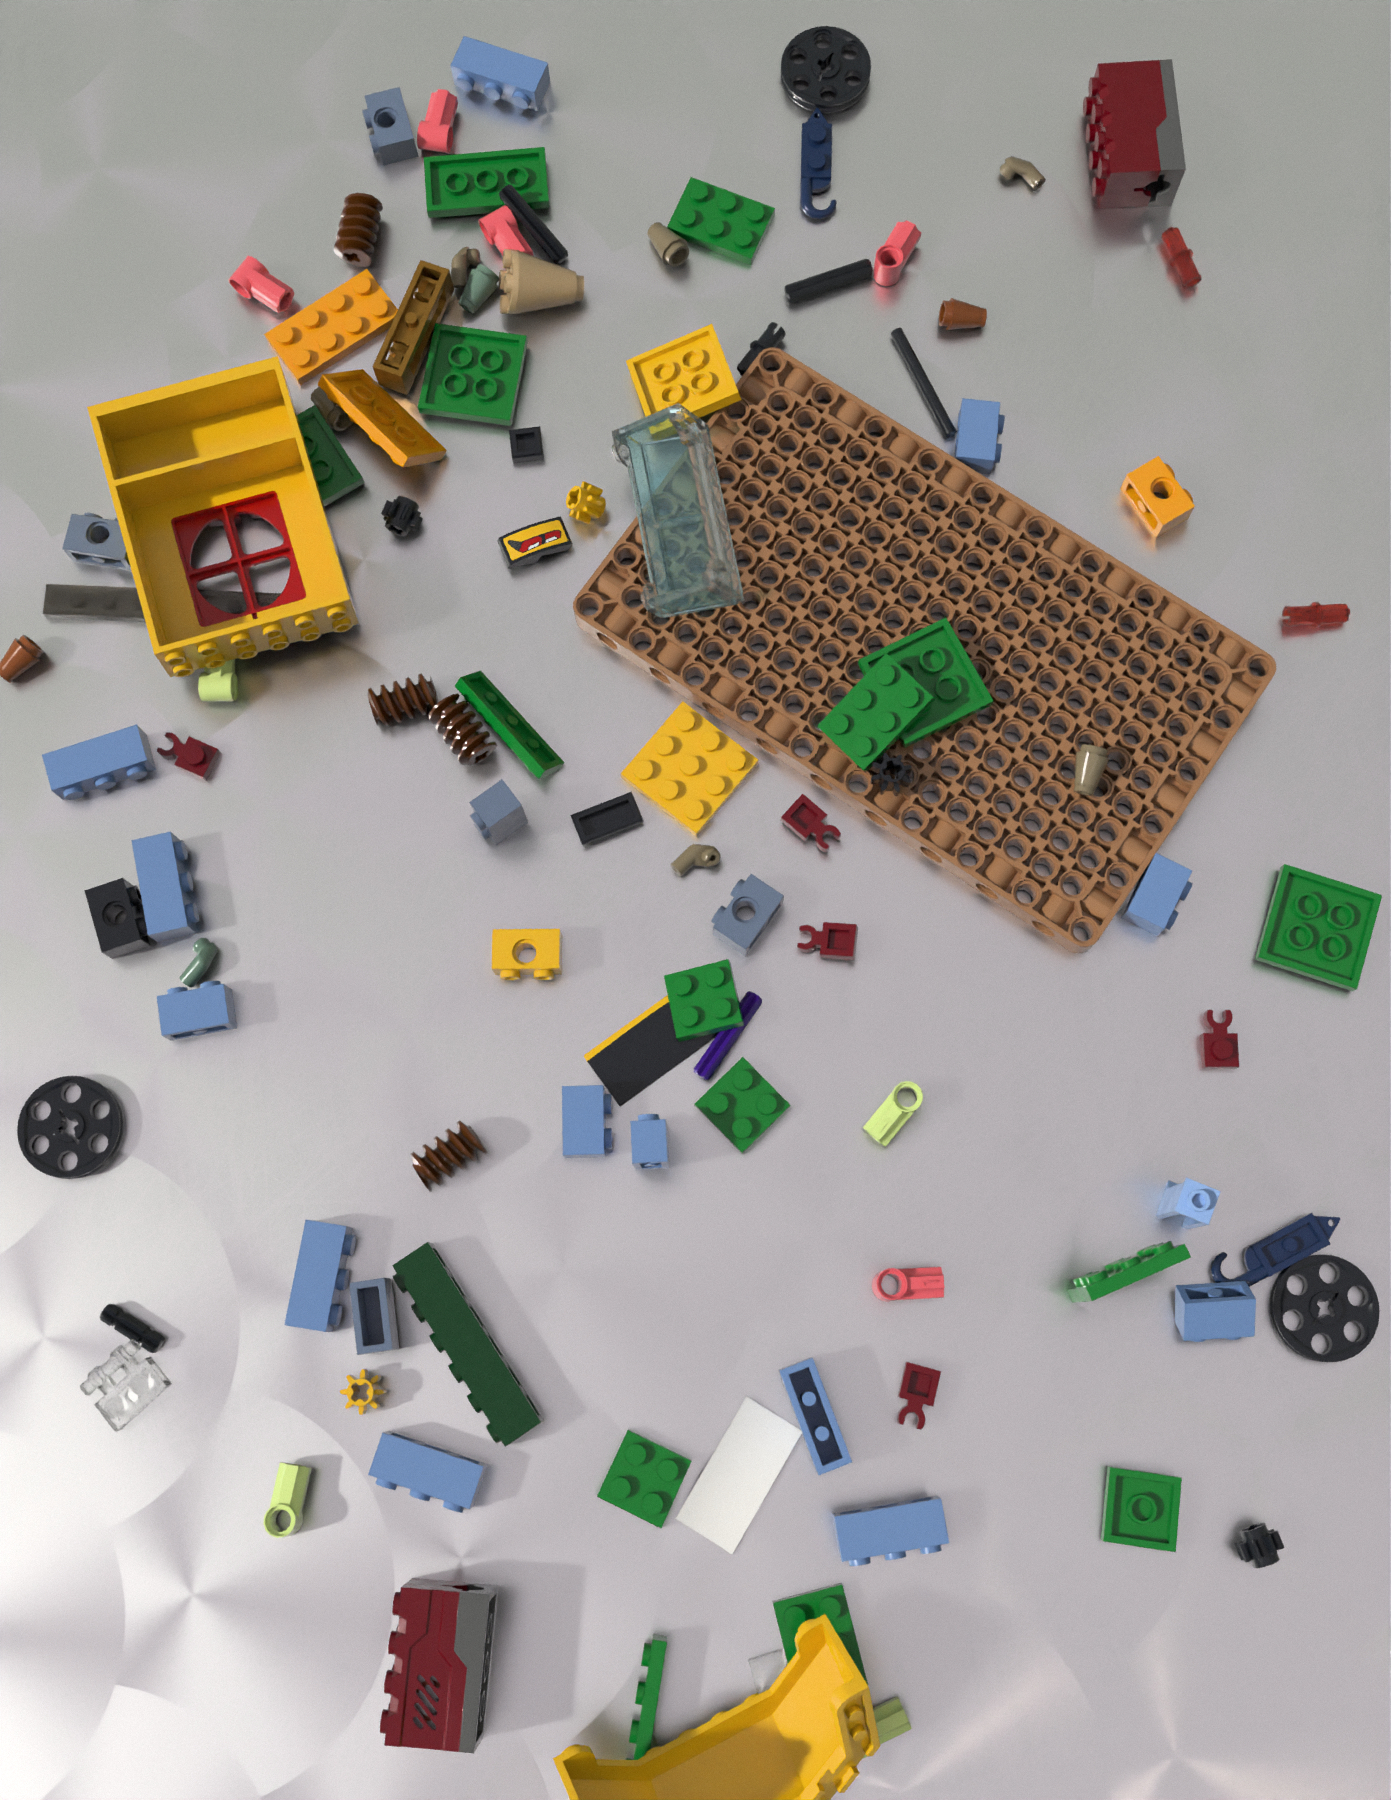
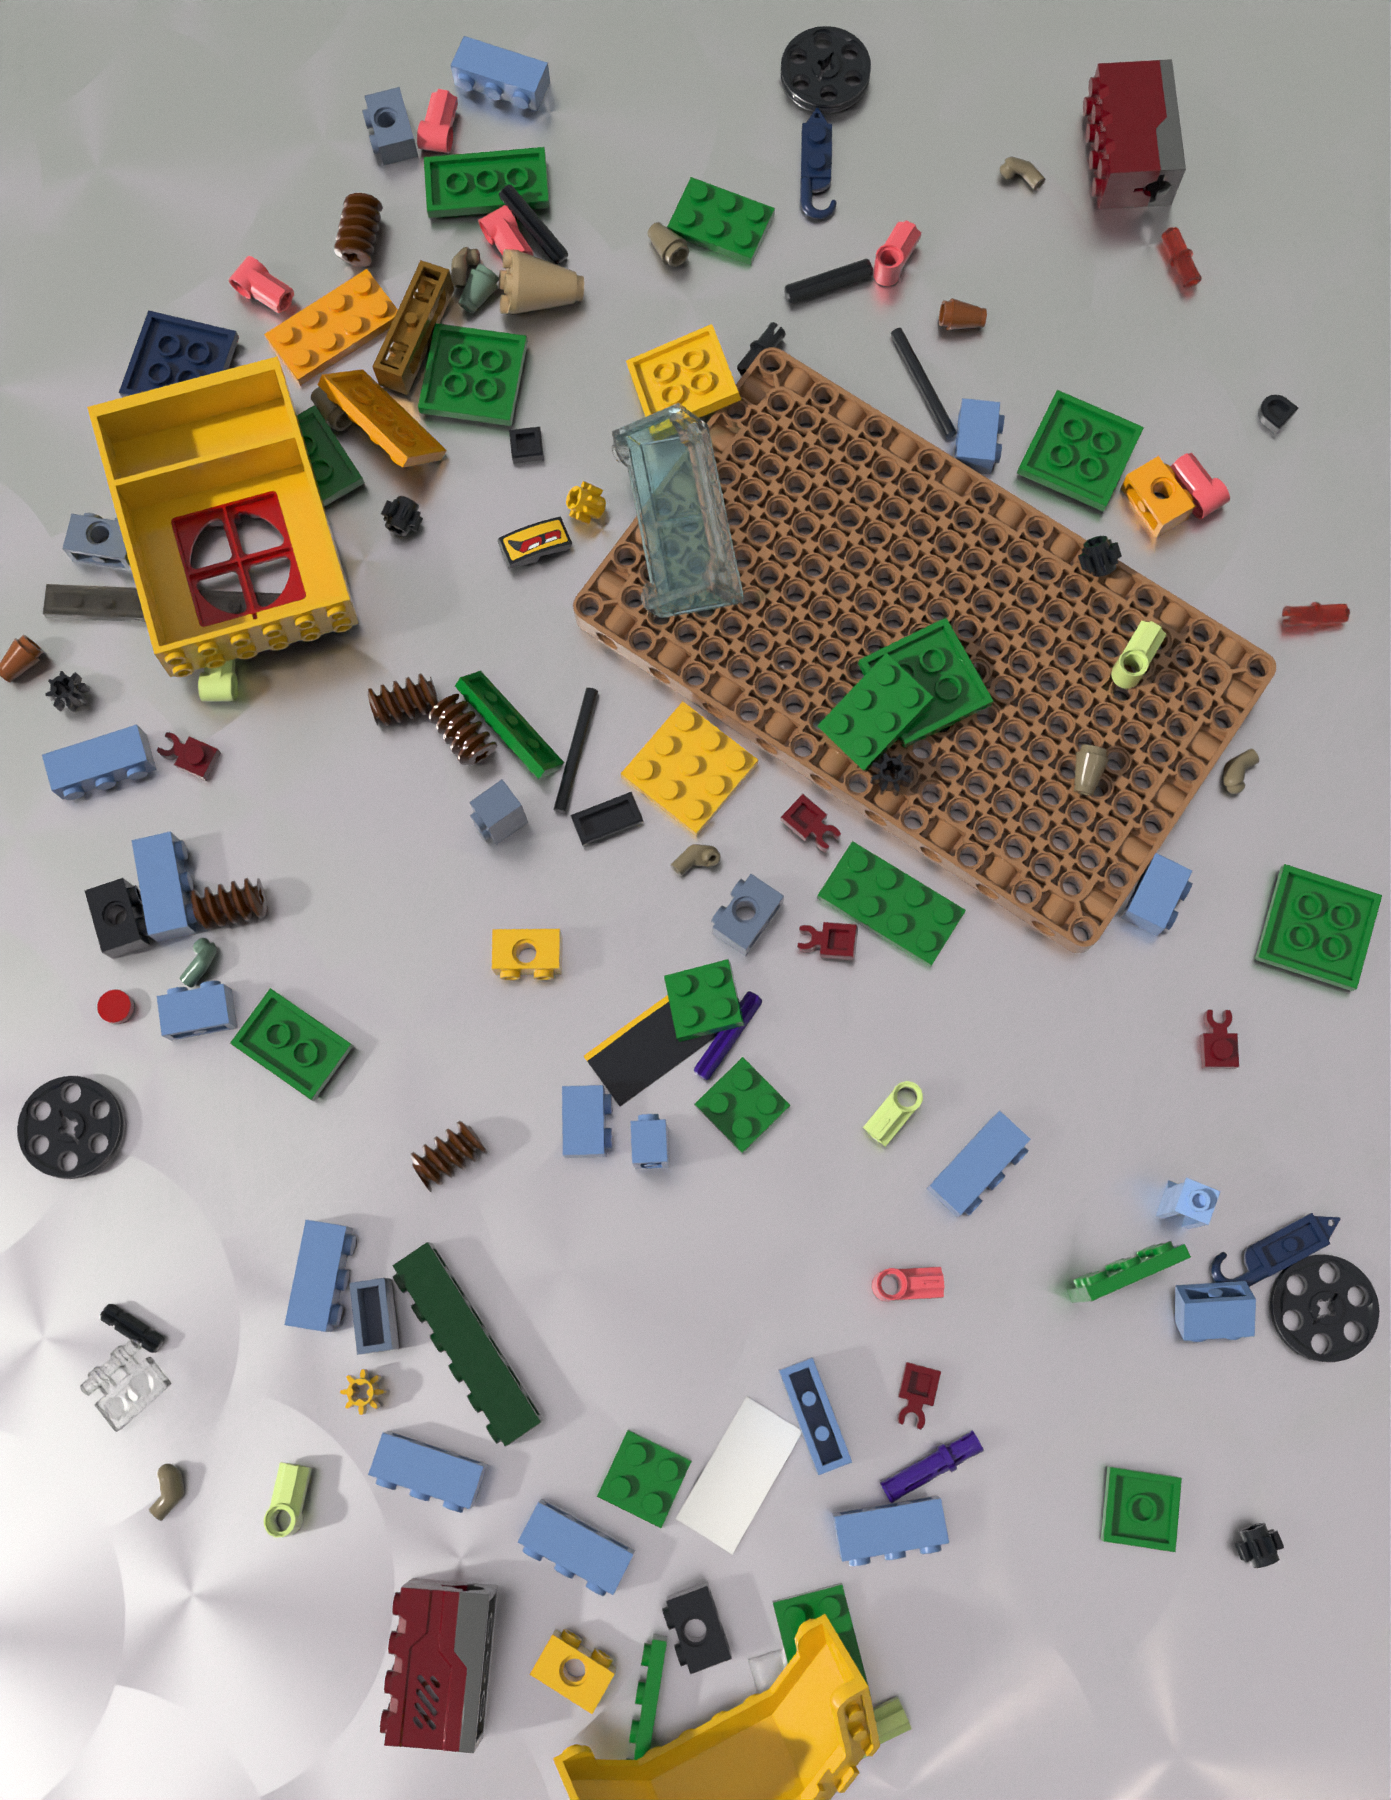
none -> black gear [45,671,90,713]
none -> red tile [97,989,134,1024]
none -> dark blue plate [119,310,239,397]
none -> dark tan arm [149,1463,184,1521]
none -> reddish brown piece [191,878,267,930]
none -> green plate [230,988,353,1101]
none -> medium blue brick [518,1499,635,1596]
none -> yellow brick [529,1629,617,1714]
none -> black bar [553,688,598,814]
none -> black brick [662,1581,732,1674]
none -> green plate [817,841,966,968]
none -> dark purple pin [880,1430,984,1504]
none -> medium blue brick [926,1111,1031,1217]
none -> green plate [1017,390,1144,512]
none -> black gear [1078,536,1122,577]
none -> yellowish green piece [1111,621,1167,689]
none -> coral piece [1170,453,1230,519]
none -> dark tan arm [1222,749,1259,794]
none -> black tile [1258,395,1299,434]

